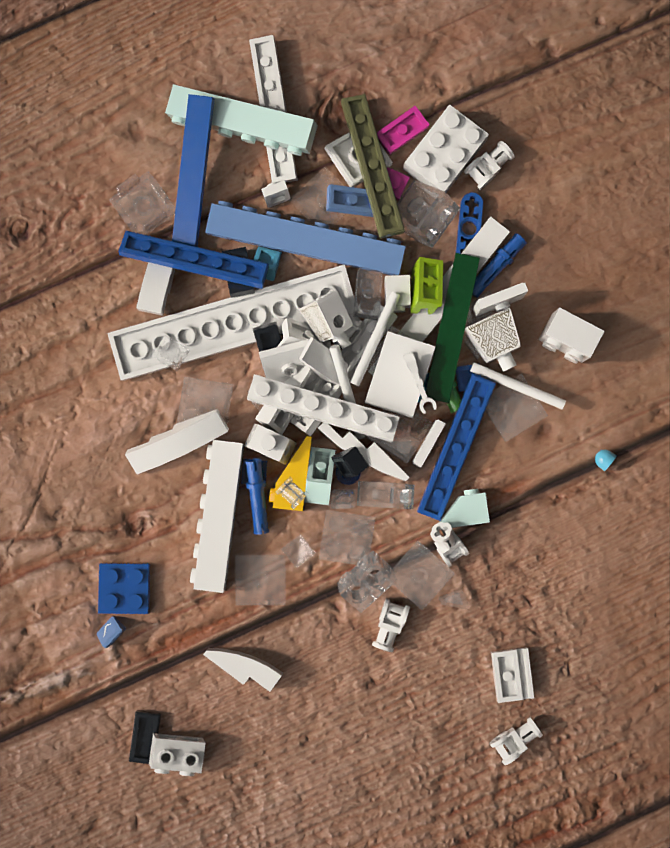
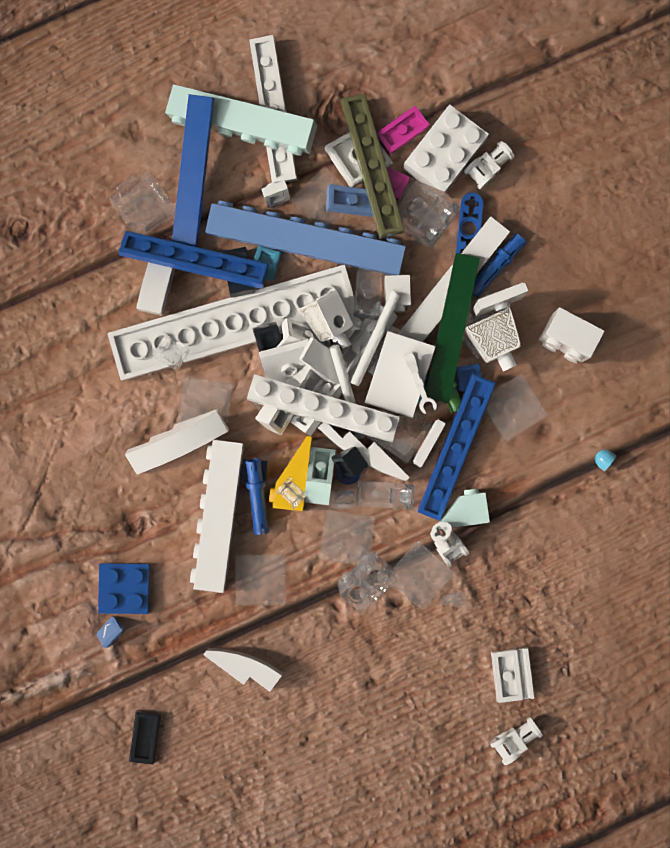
white brick [149,733,206,776] -> none
white torso [244,424,297,465] -> none
clear slope [281,534,316,568] -> none
white connector [372,598,410,653] -> none
lime hinge [410,257,443,315] -> none
white bar [470,363,566,409] -> none

